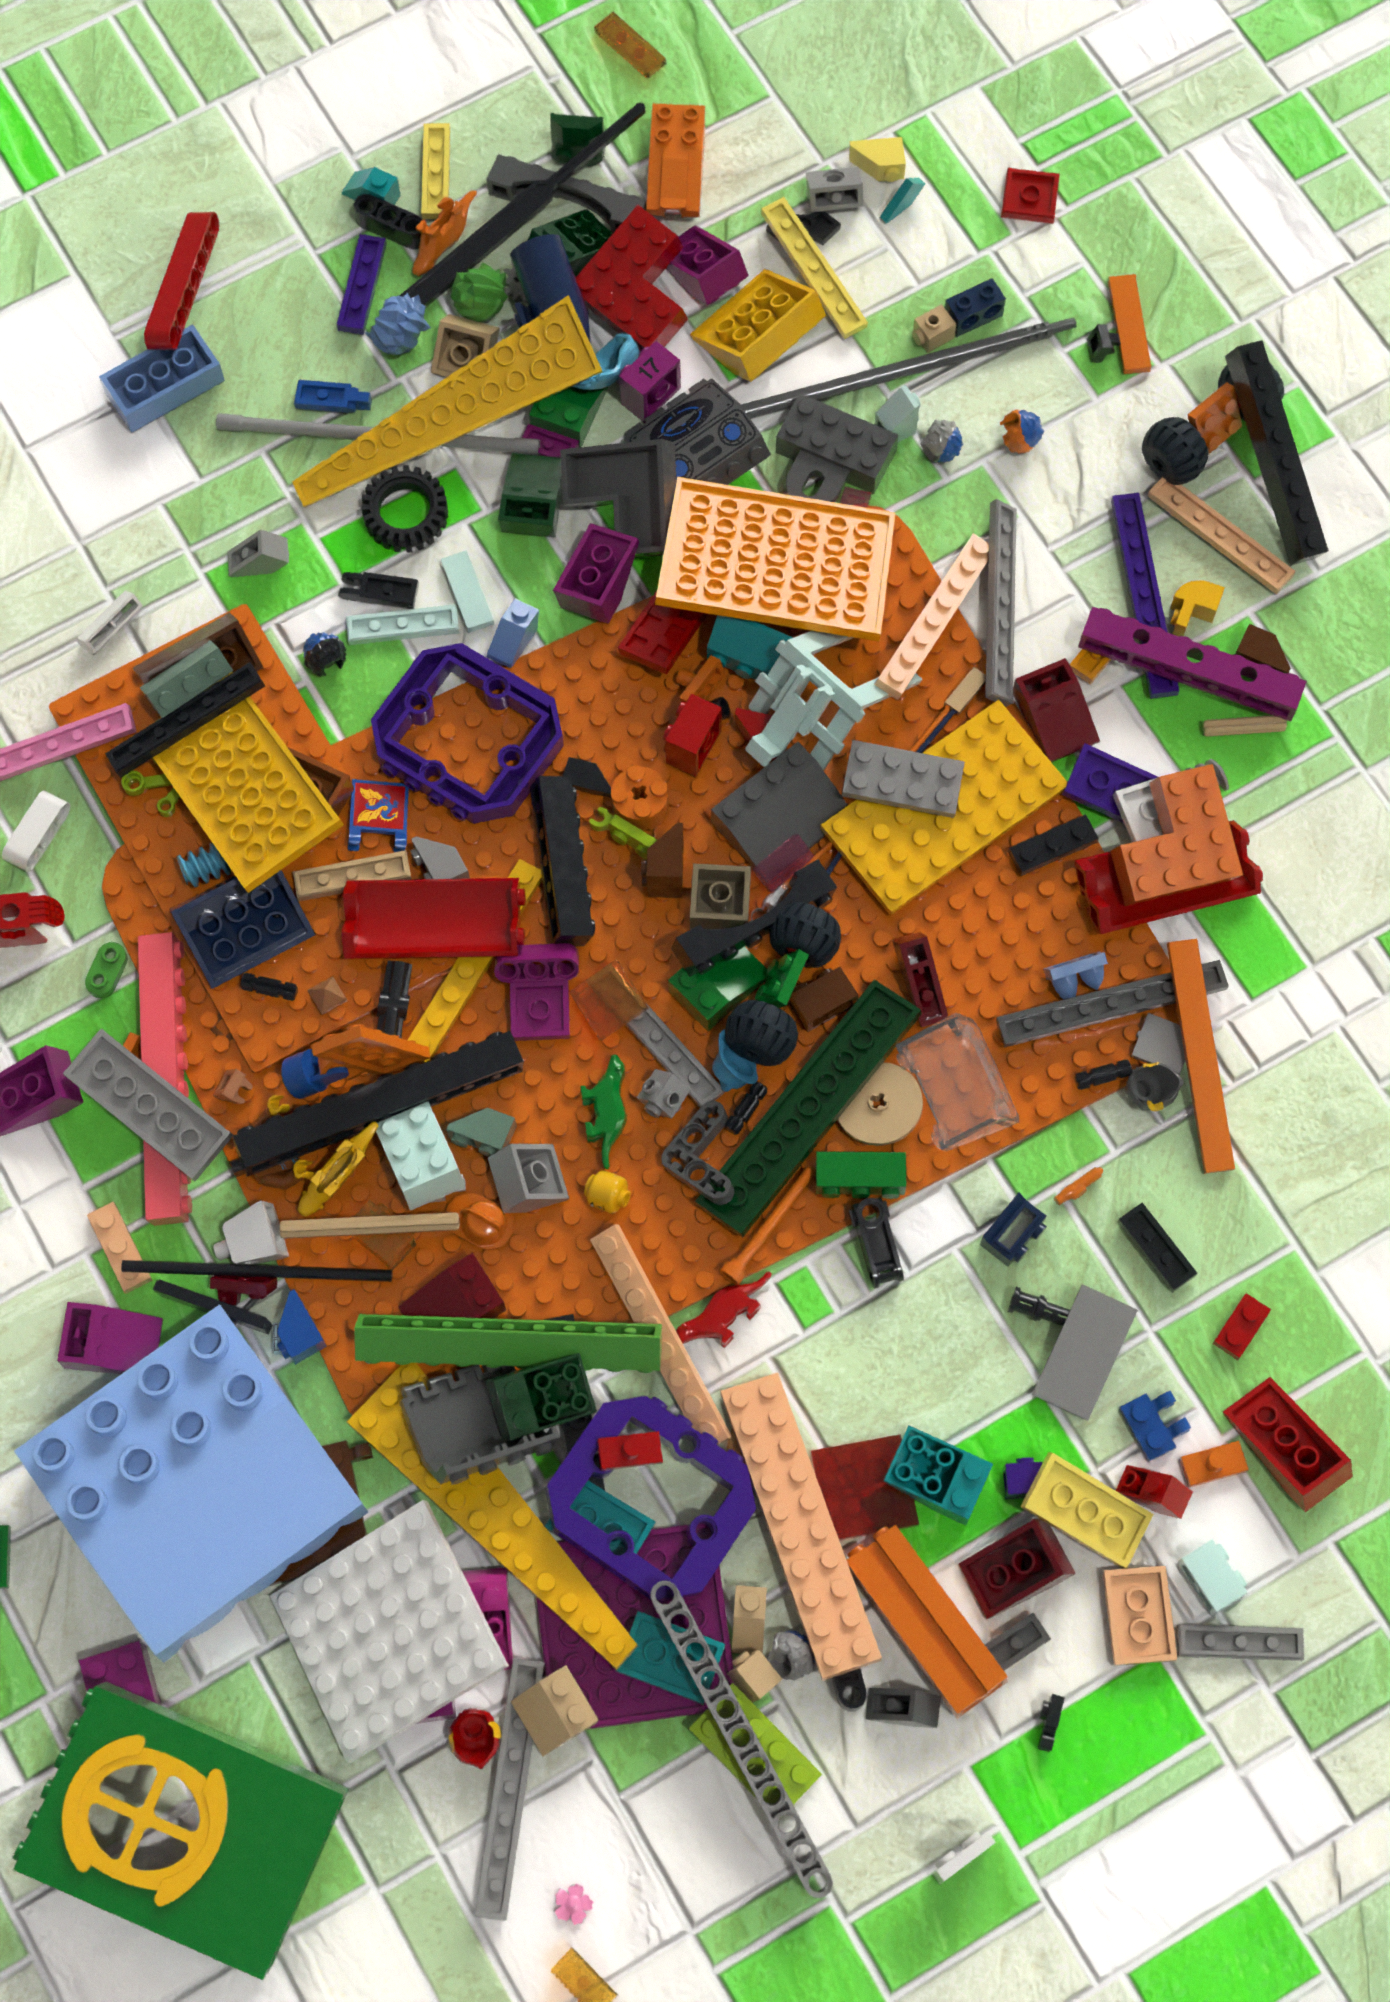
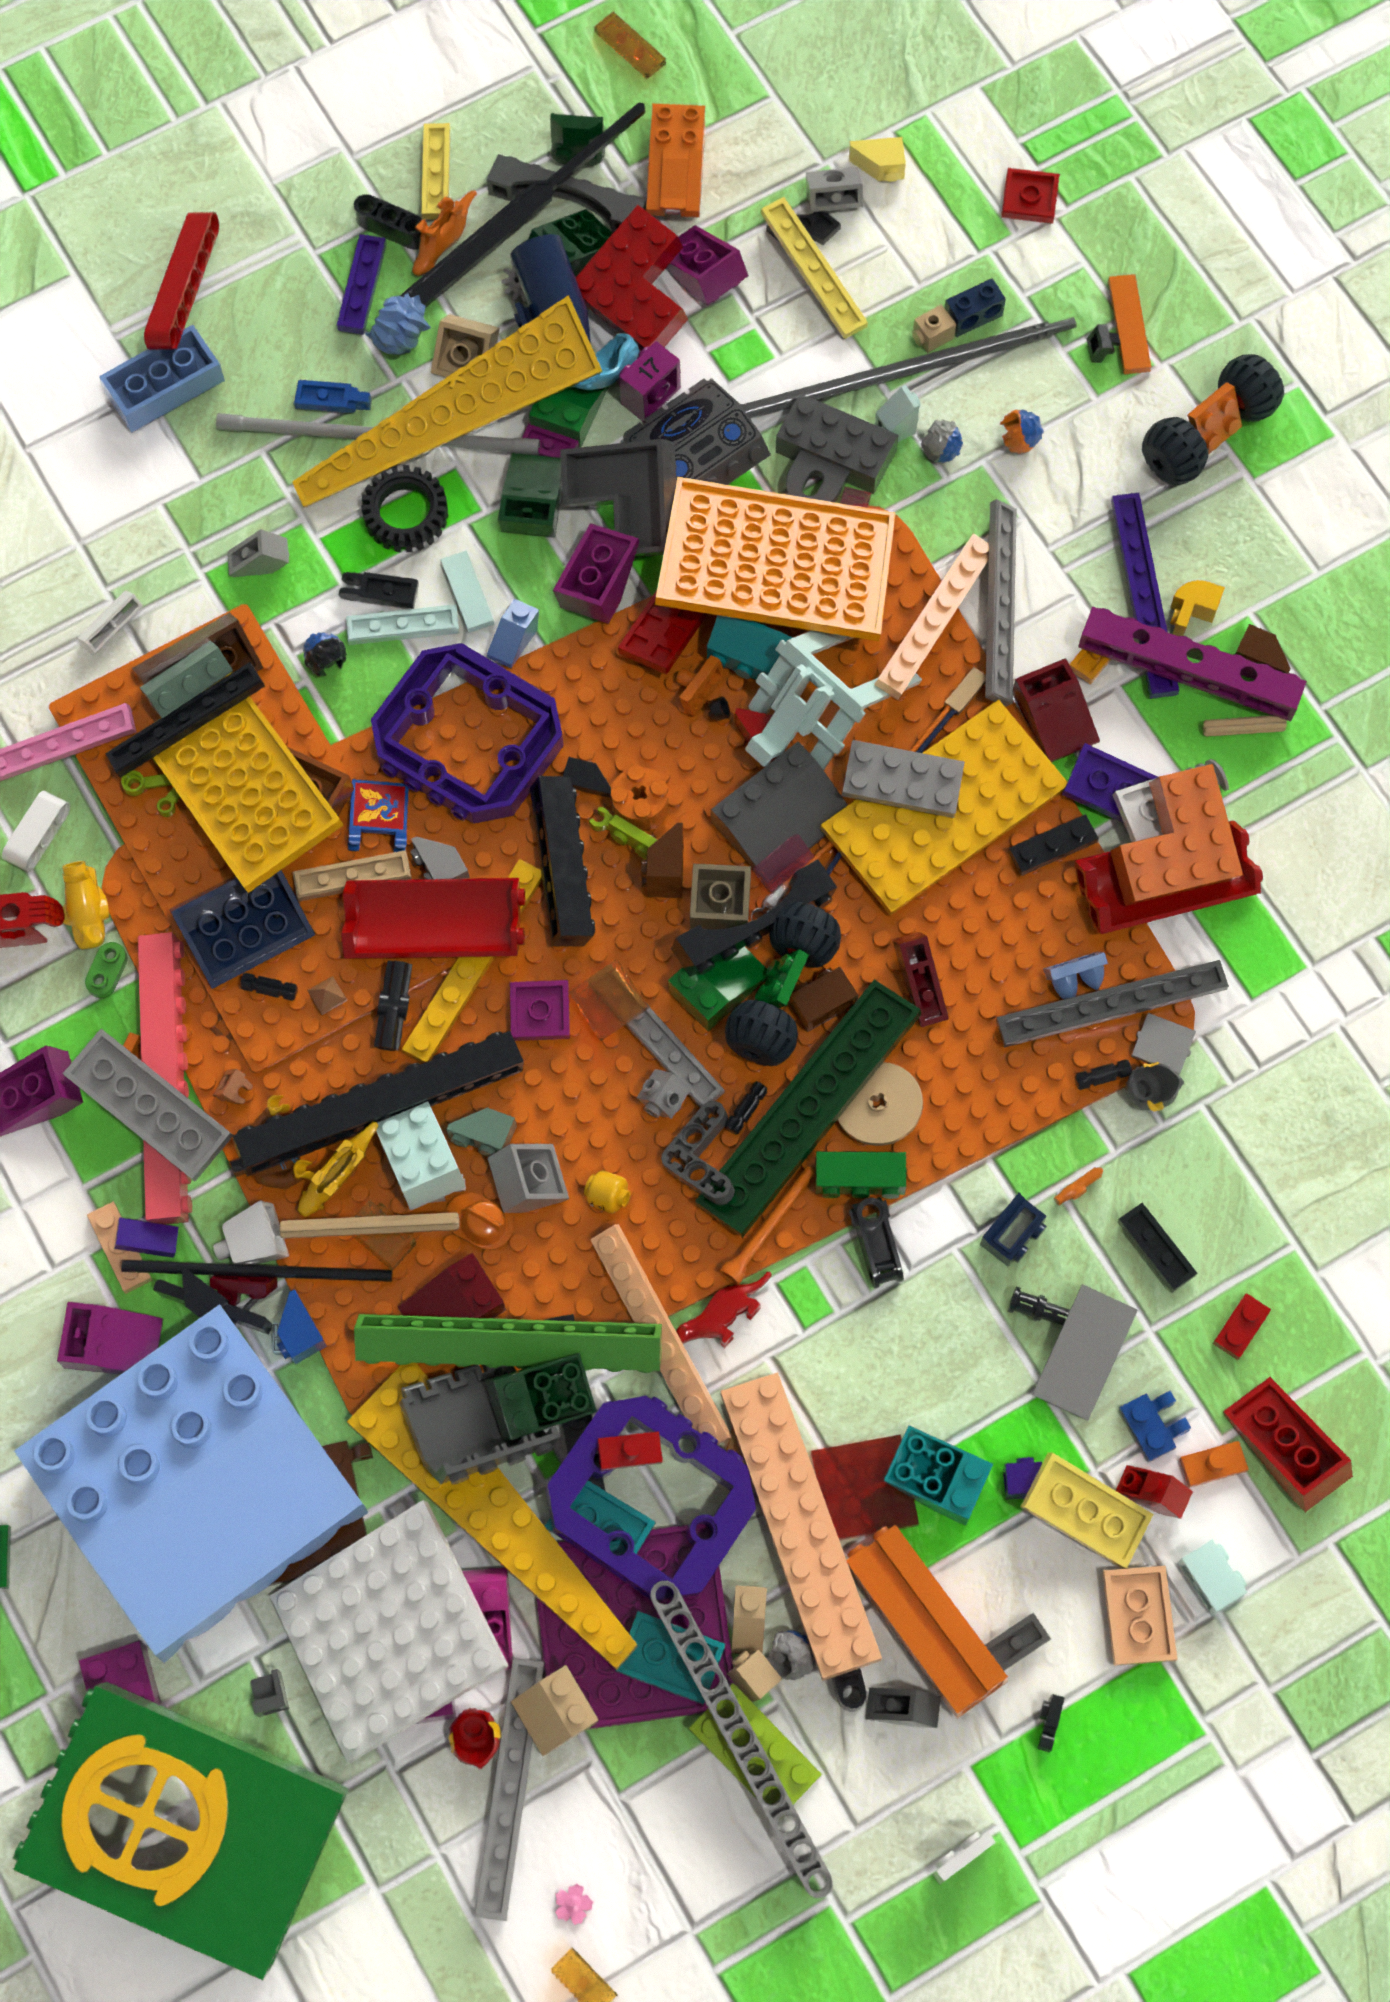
medium azure piece [177,843,231,887] -> none
orange plate [281,1024,430,1099] -> none
teal slope [342,167,401,205] -> none
bright green hair [450,262,508,323] -> none
magenta beam [494,943,579,983] -> none
green animal [581,1054,627,1169] -> none
red brick [663,693,722,777] -> none
yellow slope [690,269,826,382] -> none
dark azure piece [712,1029,758,1092] -> none
teal tile [880,178,926,223] -> none
clear windscreen [895,1013,1019,1151] -> none
dark red slope [958,1519,1076,1619] -> none
light nougat plate [1147,477,1295,595] -> none
orange tile [1167,938,1235,1174] -> none
light grey tile [1177,1624,1304,1661] -> none
black brick [1225,340,1329,566] -> none
none -> yellow animal [62,861,109,950]
none -> dark purple tile [114,1218,179,1258]
none -> black tile [182,1268,229,1318]
none -> dark grey panel [251,1669,289,1717]

